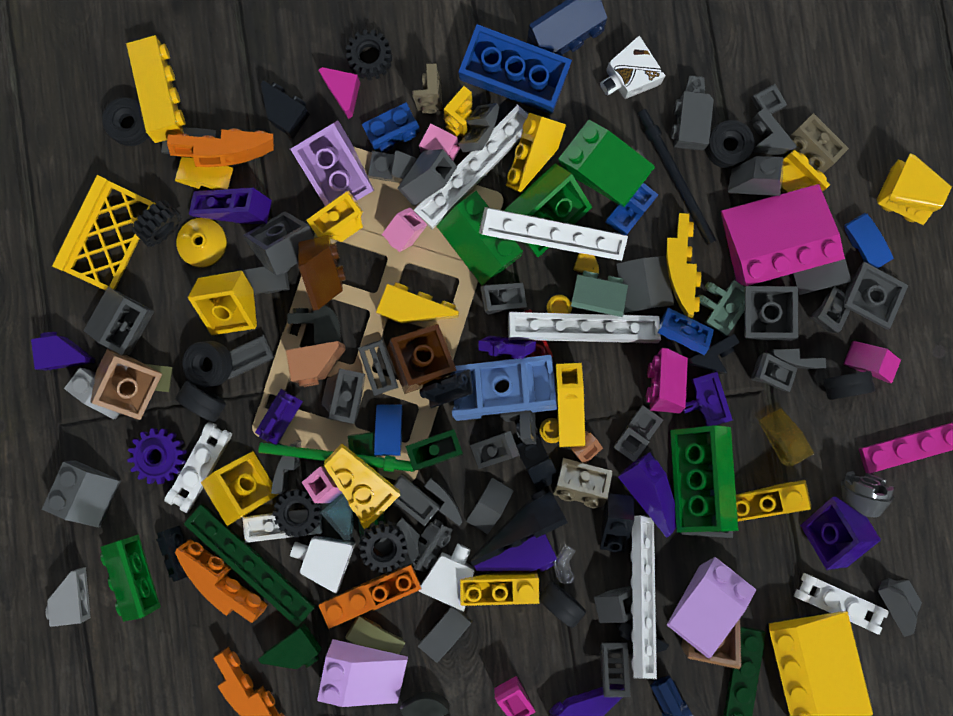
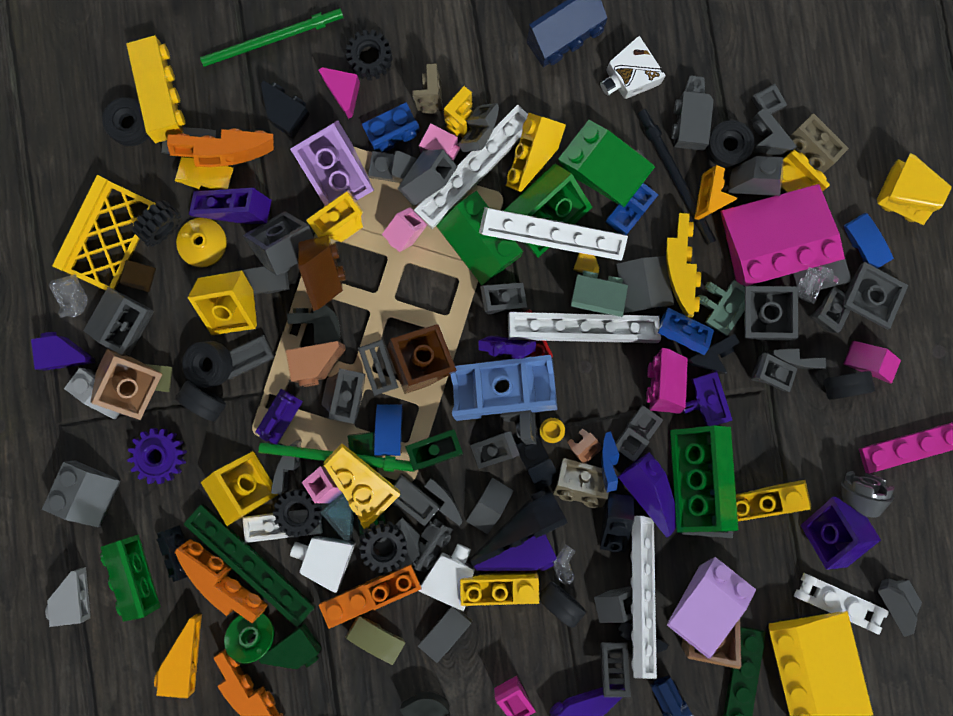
white plate [164,421,232,513] -> none
lavender slope [317,639,408,707] -> none
yellow slope [376,282,459,324] -> none
black hinge [419,369,473,408] -> none
blue slope [459,24,572,115] -> none
yellow plate [547,295,572,314] -> none
yellow slope [554,363,585,447] -> none
clear yellow slope [758,408,814,466] -> none
none -> clear bracket [49,274,88,318]
none -> dark brown slope [120,260,156,292]
none -> light orange slope [154,614,202,698]
none -> green bar [200,8,344,67]
none -> green dish [224,613,274,663]
none -> blue slope [602,432,619,492]
none -> light orange slope [694,165,737,220]
none -> clear bracket [798,266,840,304]

